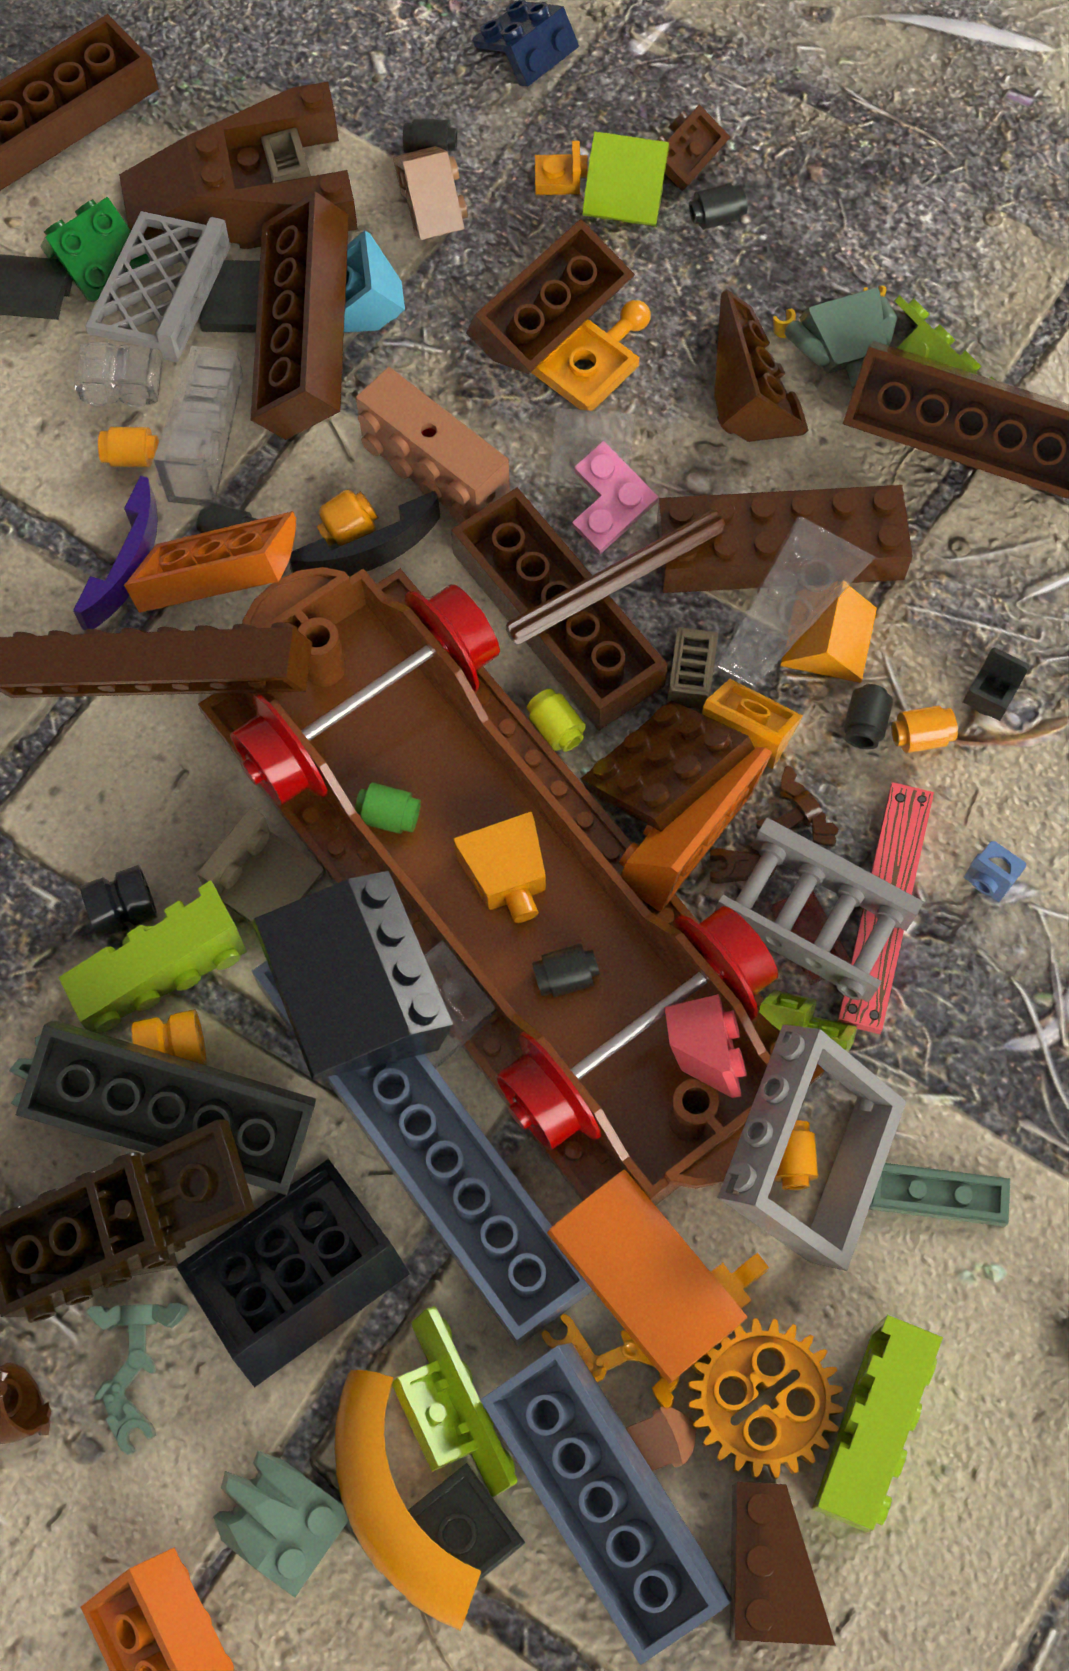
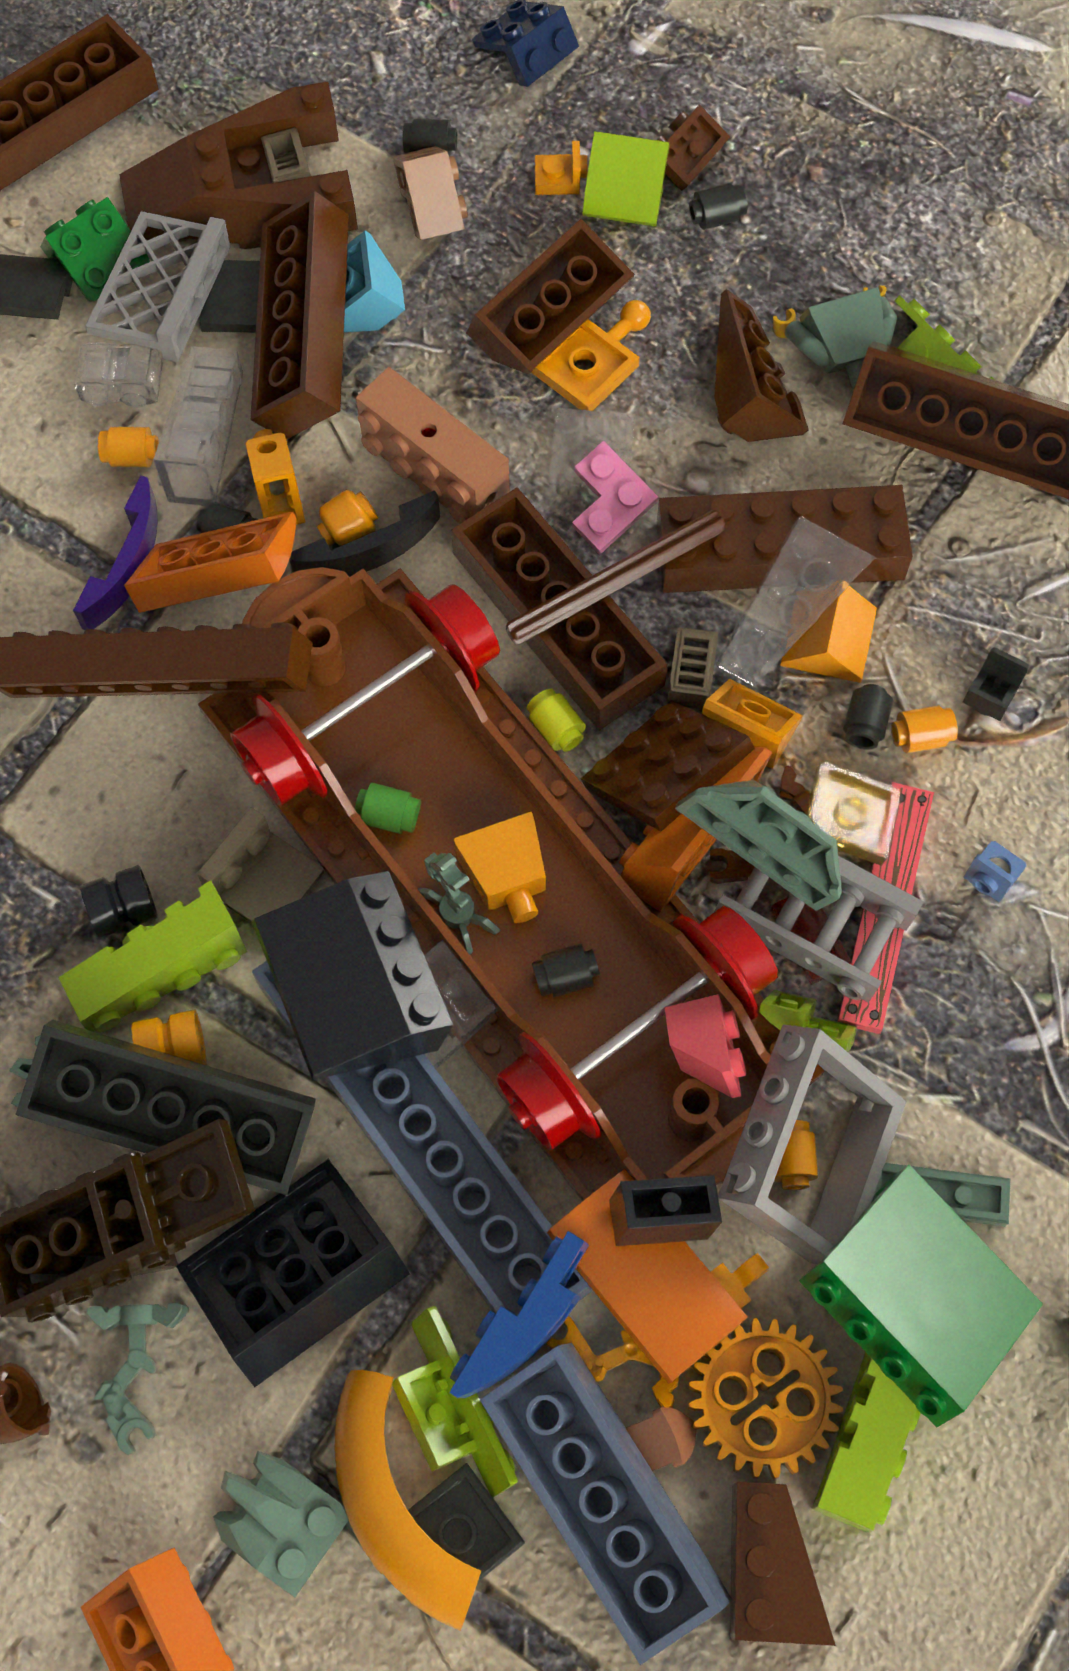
none -> light orange torso [245,429,306,525]
none -> sand green piece [418,852,501,955]
none -> blue slope [449,1231,589,1398]
none -> black brick [609,1175,722,1246]
none -> sand green wedge [675,780,842,911]
none -> panel [799,1165,1043,1428]
none -> clear yellow tile [806,760,901,866]

